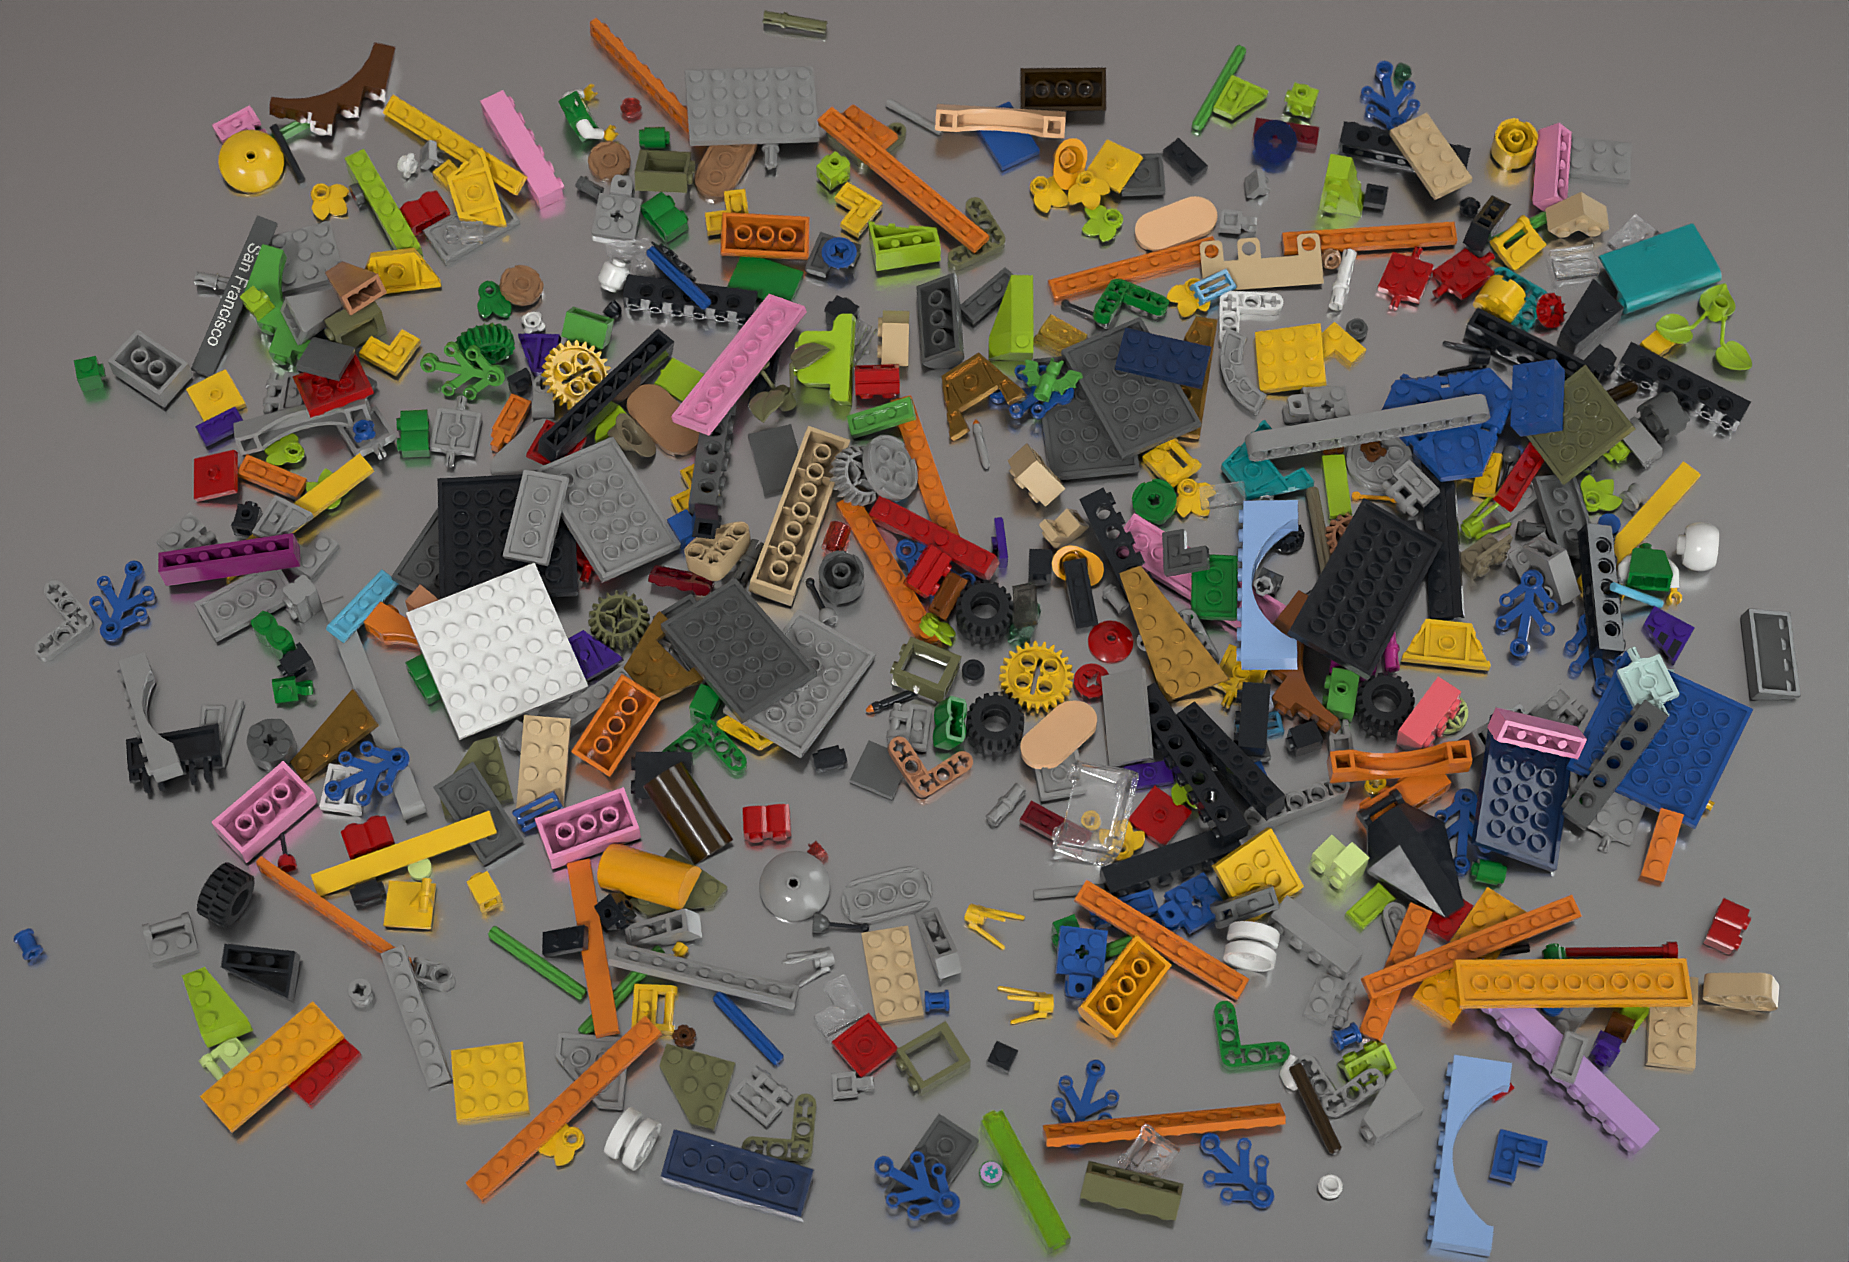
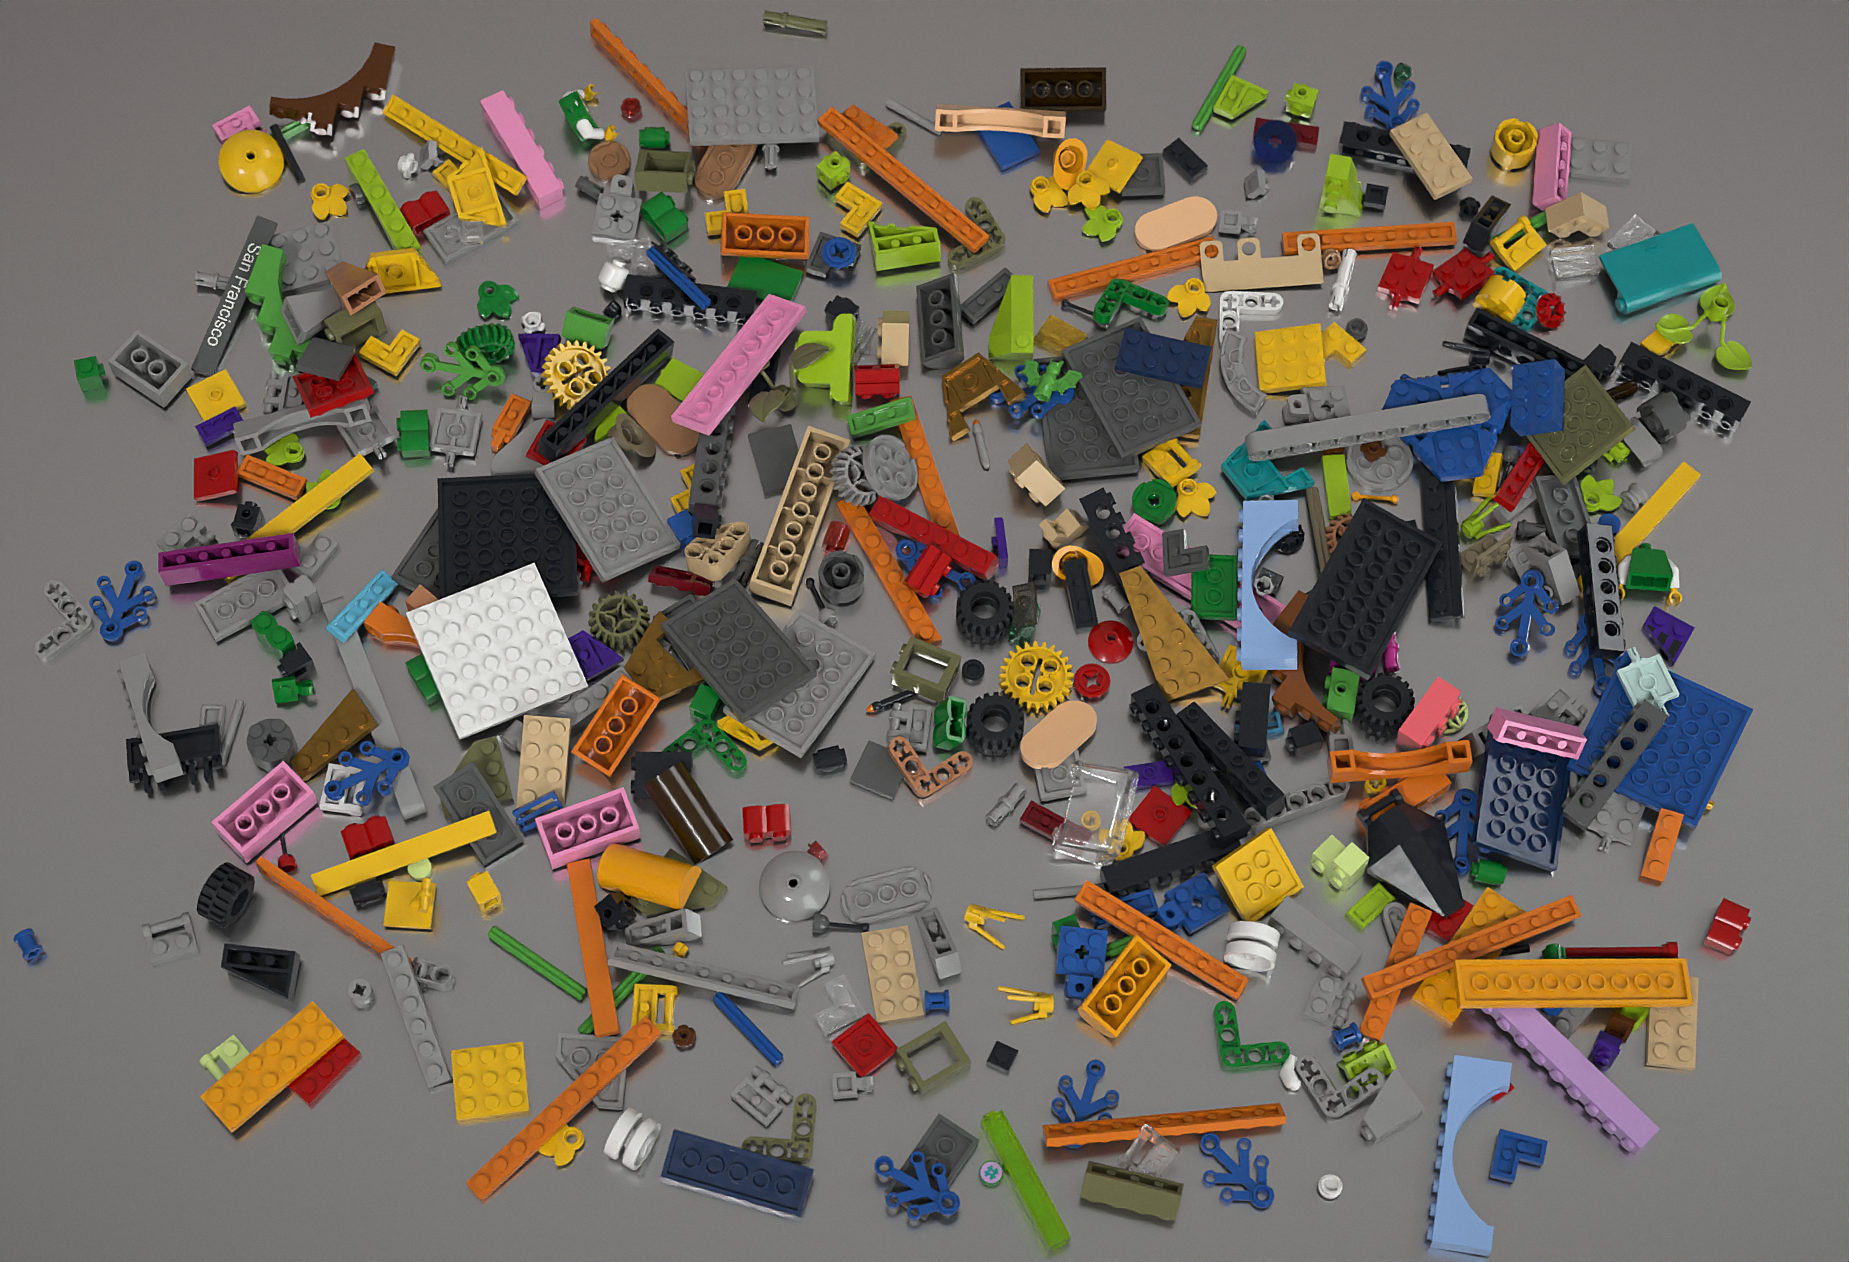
lime wedge [182,967,253,1048] -> none
lime brick [239,286,275,321] -> none
light grey wing [252,495,314,538] -> none
blue plate [353,420,376,443] -> none
medium nougat tile [499,265,544,306] -> none
light grey plate [503,470,569,566] -> none
black plate [507,368,532,394] -> none
black plate [542,925,589,957] -> none
olive plate [659,1043,736,1132] -> none
lime plate [919,613,956,646] -> none
dark orange tile [928,571,968,620] -> none
light grey tile [1101,667,1153,767] -> none
dark azure tile [1189,269,1237,306] -> none
clear plate [1199,481,1246,510] -> none
dark grey plate [1209,884,1280,929] -> none
dark brown axle [1289,1063,1342,1154] -> none
light grey plate [1381,459,1440,517] -> none
yellow wing [1401,619,1491,671] -> none
light grey tile [1550,1030,1589,1084] -> none
black wedge [1557,278,1624,355] -> none
medium azure bar [1610,582,1664,608] -> none
white wheel [1676,522,1719,571] -> none
tan beam [1703,973,1779,1011] -> none
dark grey slope [1741,608,1801,700] -> none

